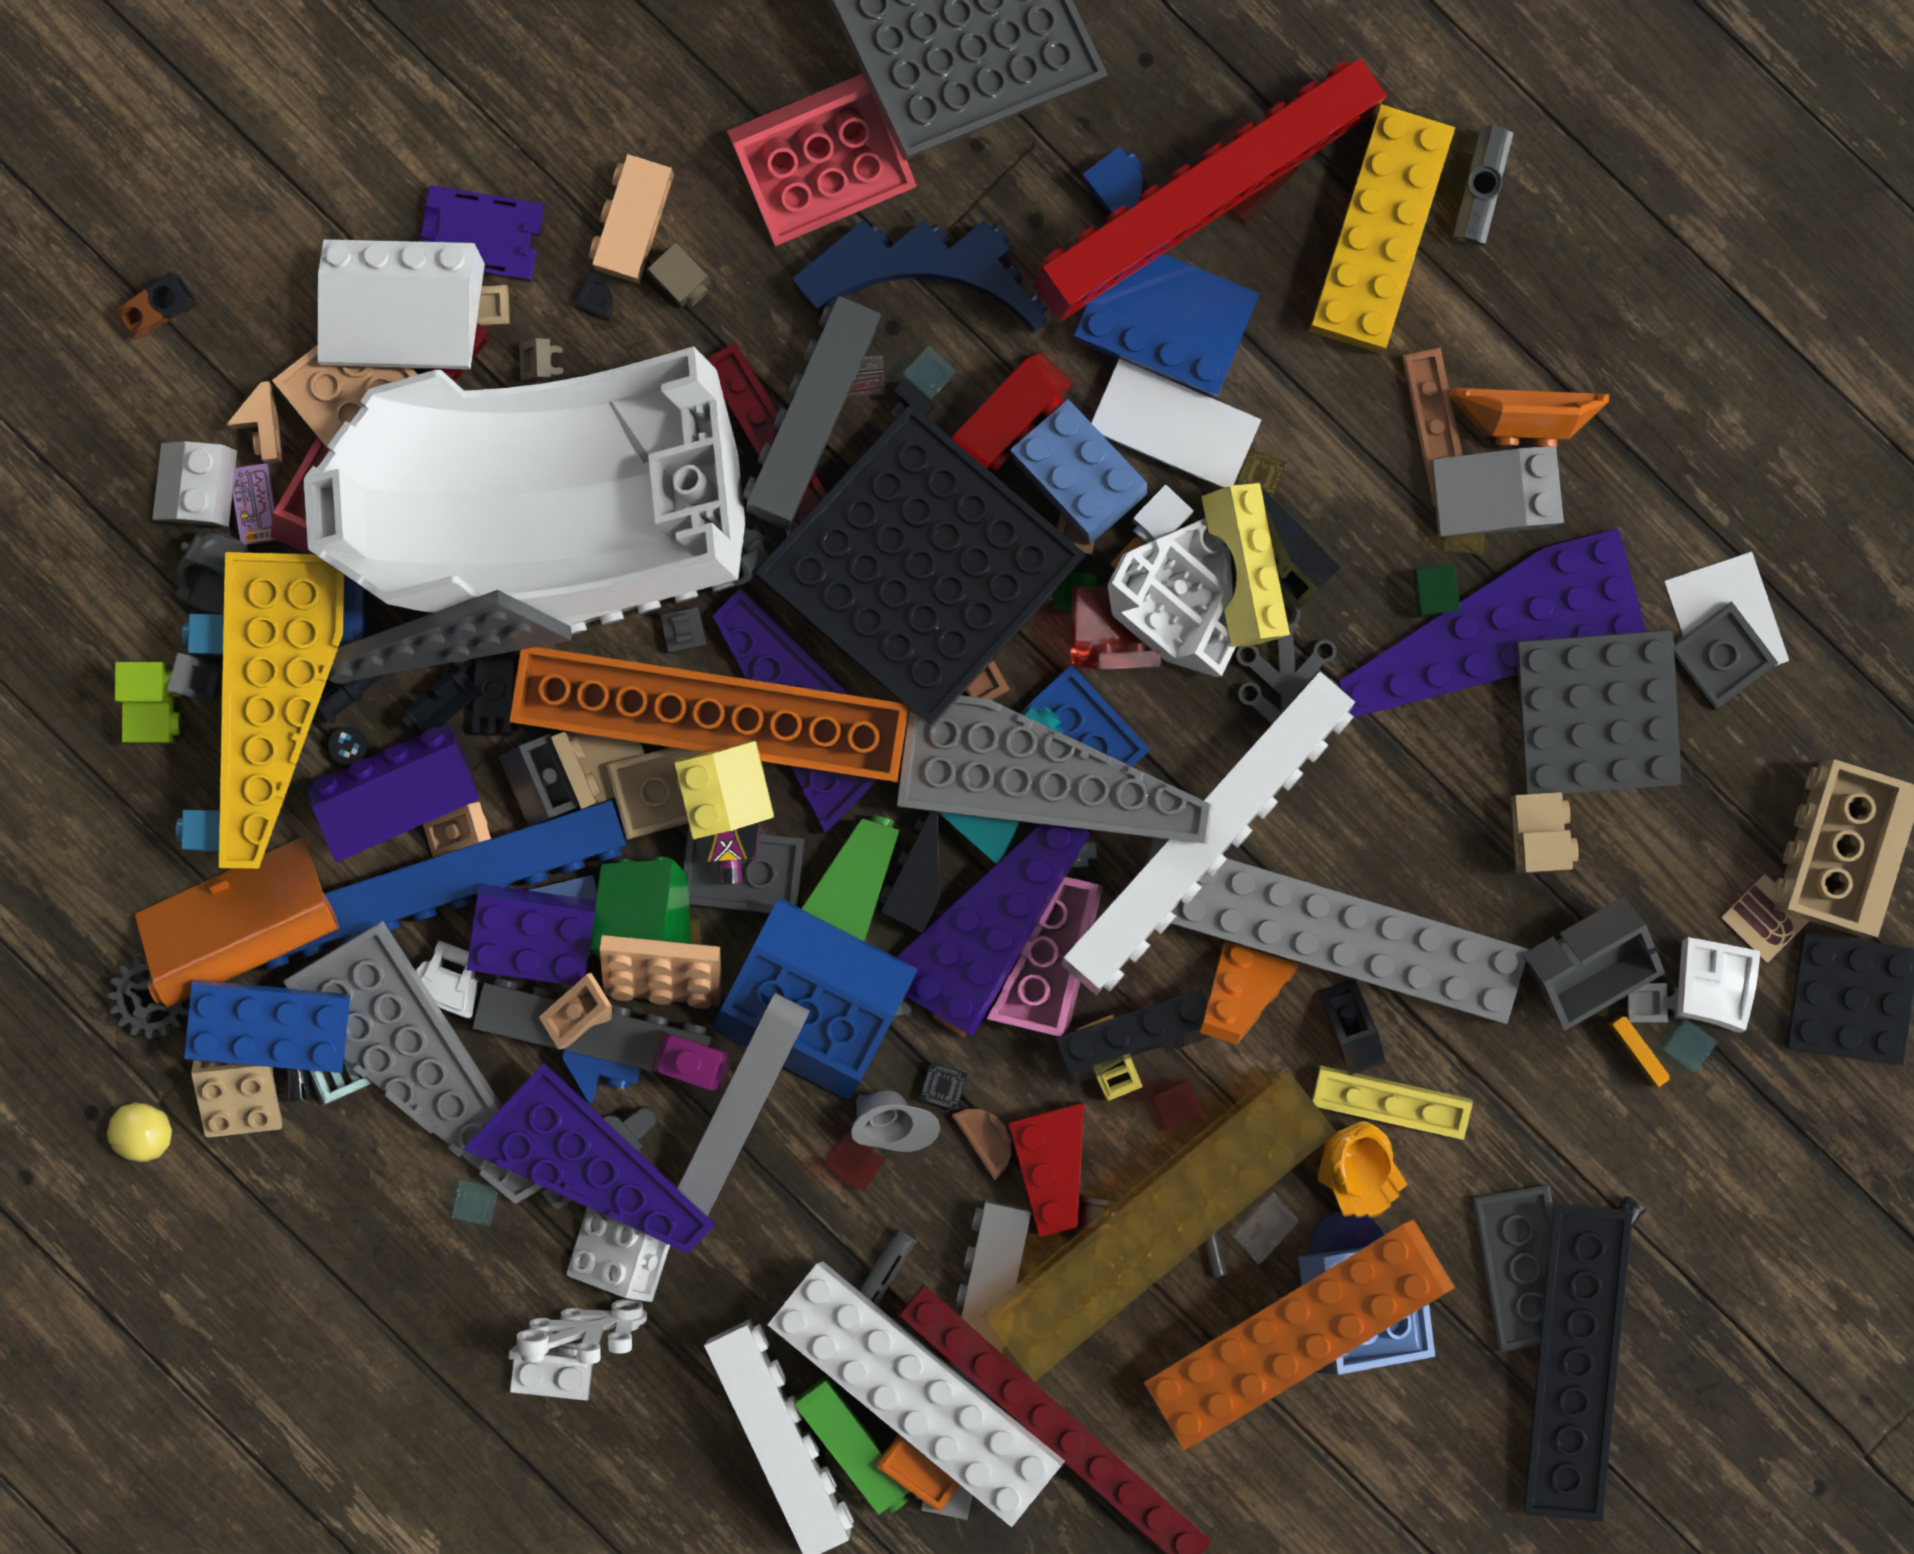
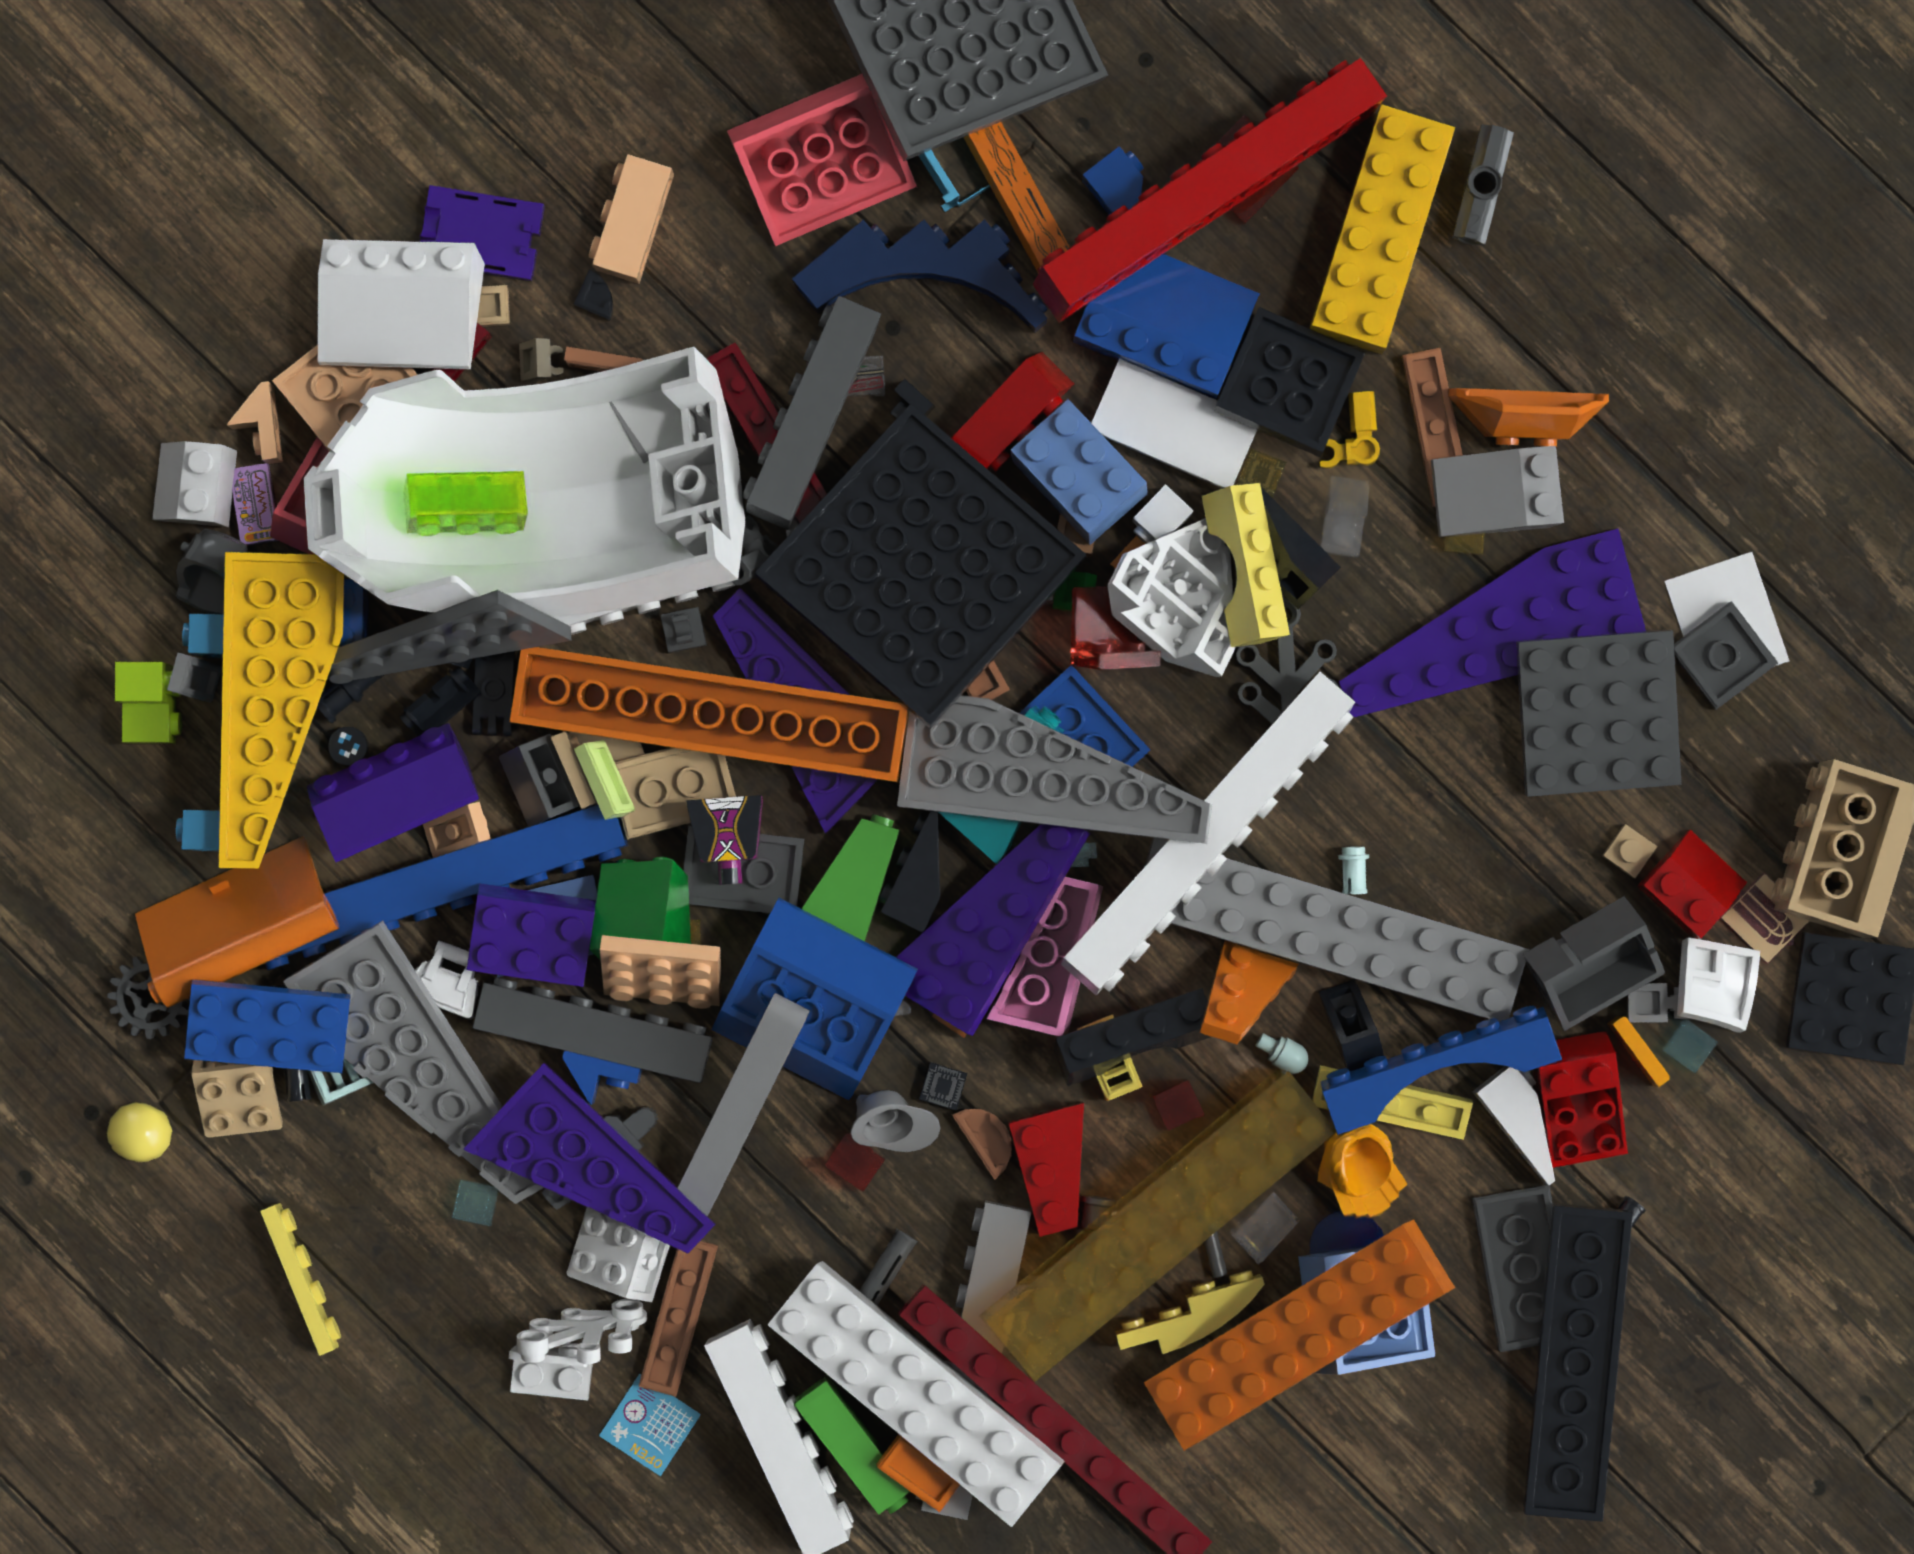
leg [116,272,198,340] -> none
light nougat slope [539,973,612,1050] -> none
dark tan brick [648,243,710,308] -> none
magenta torso [651,1030,734,1091] -> none
light yellow slope [674,741,774,839] -> none
clear light blue plate [903,345,957,401] -> none
dark green panel [1412,564,1460,618] -> none
tan brick [1511,792,1579,874] -> none
none -> light yellow plate [260,1203,341,1356]
none -> clear neon green brick [403,471,528,536]
none -> nougat tile [564,347,644,372]
none -> yellowish green tile [574,740,635,820]
none -> medium azure sticker [599,1374,701,1477]
none -> nougat tile [639,1240,719,1397]
none -> medium azure piece [918,150,990,212]
none -> orange tile [963,122,1070,274]
none -> light yellow slope [1115,1270,1265,1354]
none -> black plate [1213,307,1365,457]
none -> light aqua cylinder [1255,1033,1309,1074]
none -> yellow bar [1320,391,1380,469]
none -> clear slope [1320,476,1369,558]
none -> blue arch [1321,1006,1562,1134]
none -> light aqua pin [1338,846,1369,894]
none -> white slope [1472,1066,1555,1185]
none -> red slope [1533,1031,1628,1168]
none -> tan plate [1602,824,1658,878]
none -> red slope [1637,830,1747,939]

